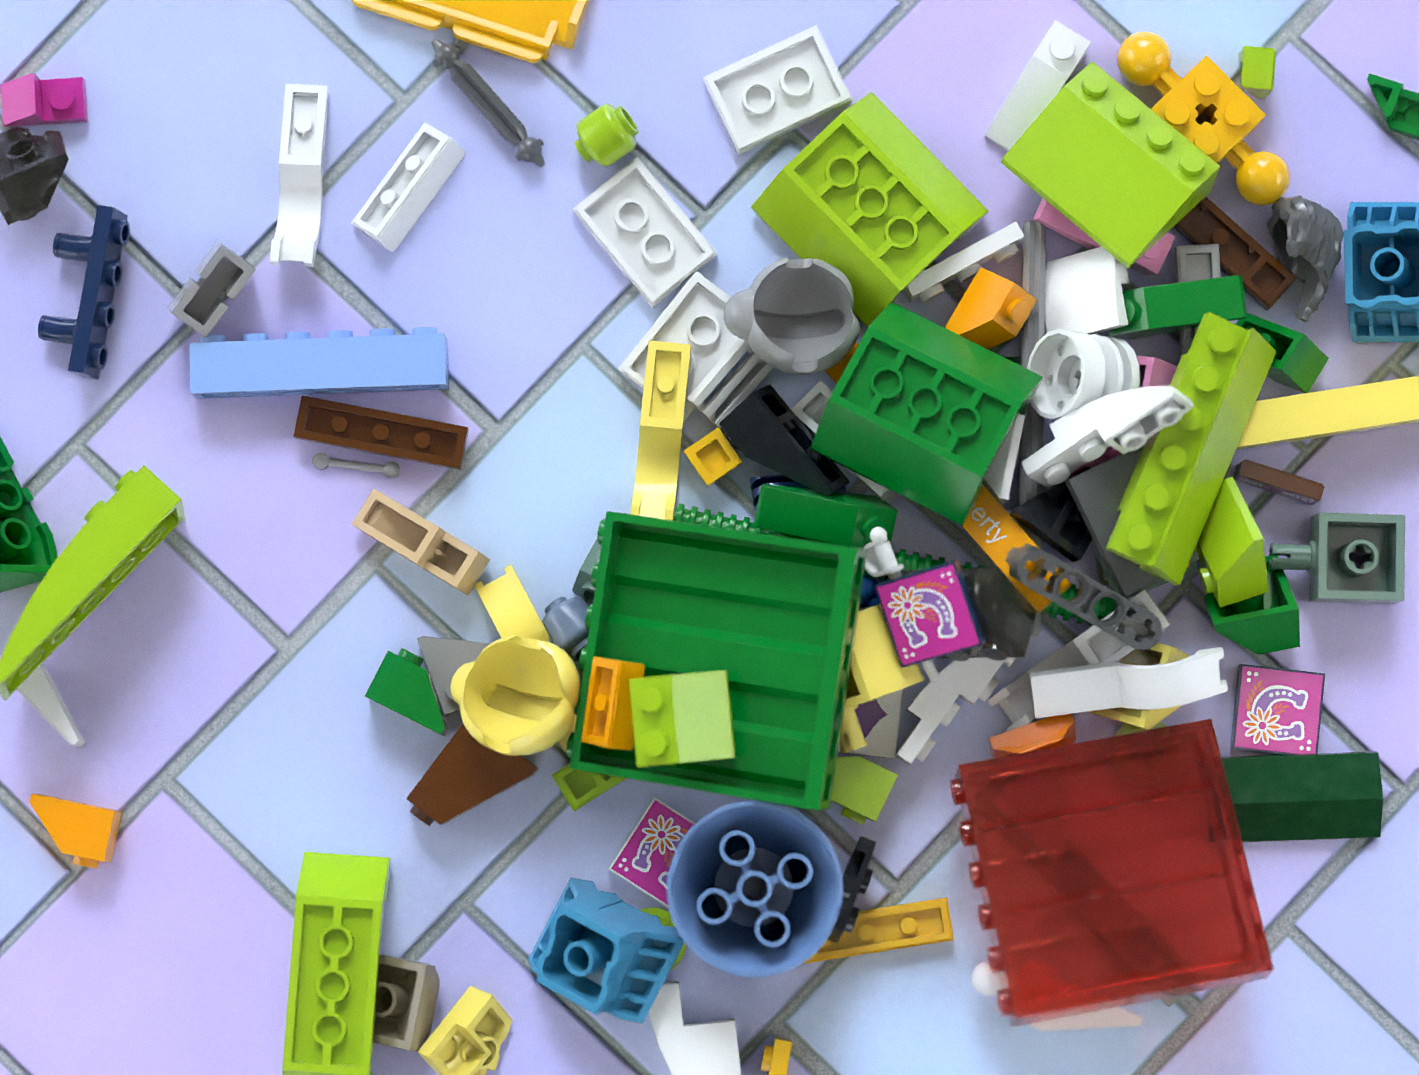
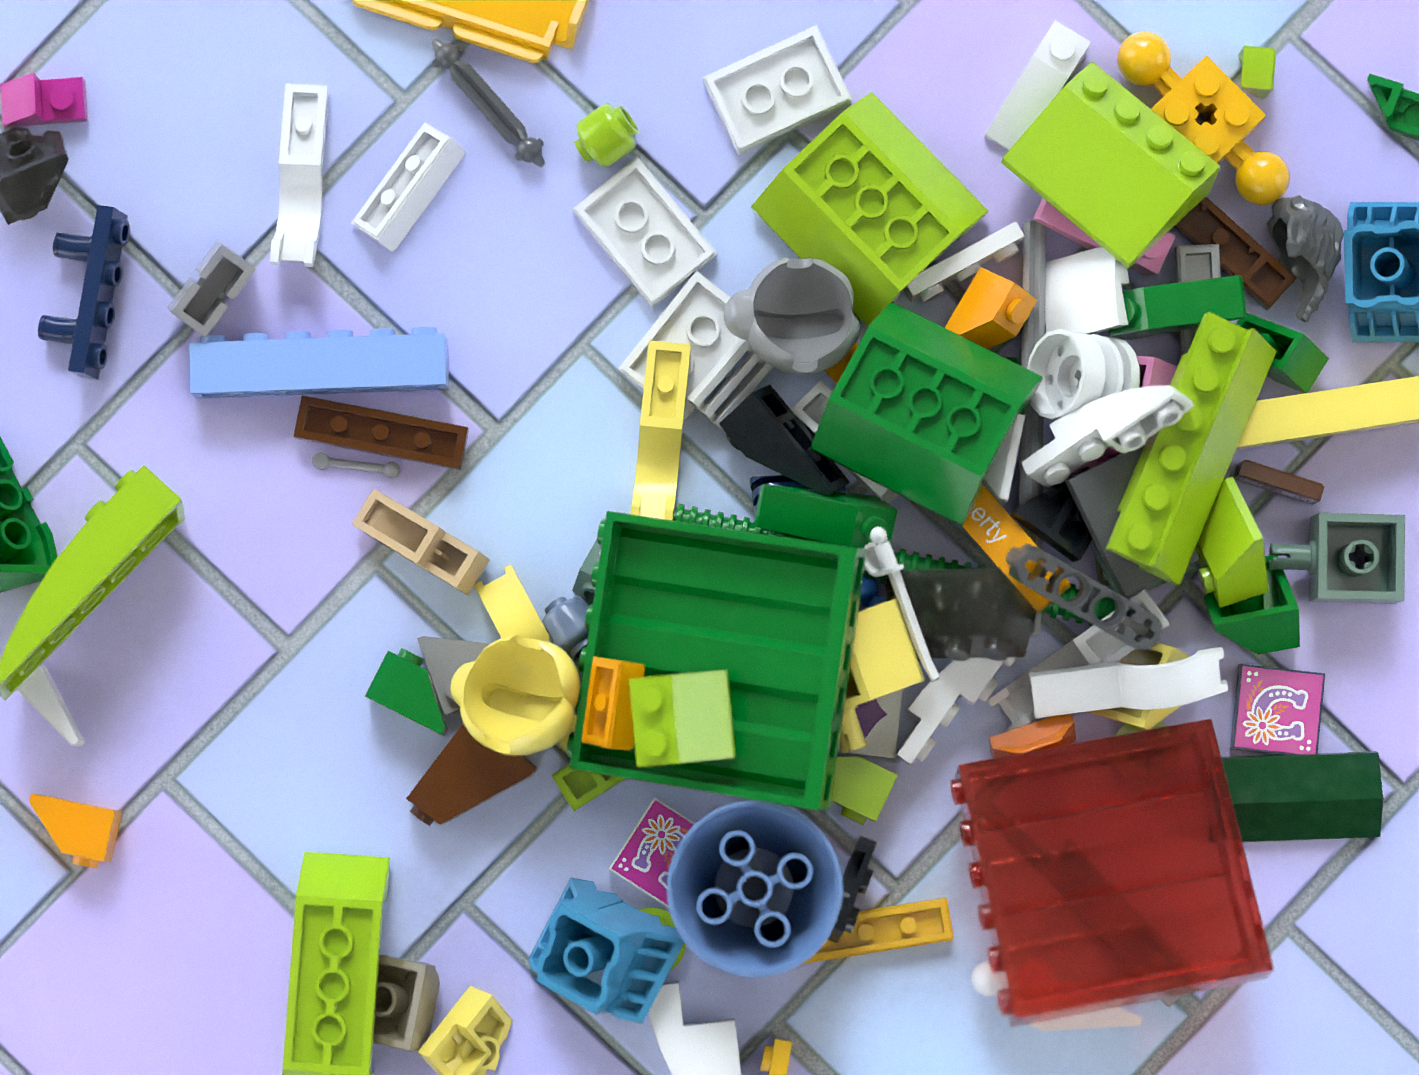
yellow plate [683,427,742,487] -> none
tile [874,559,986,668] -> none

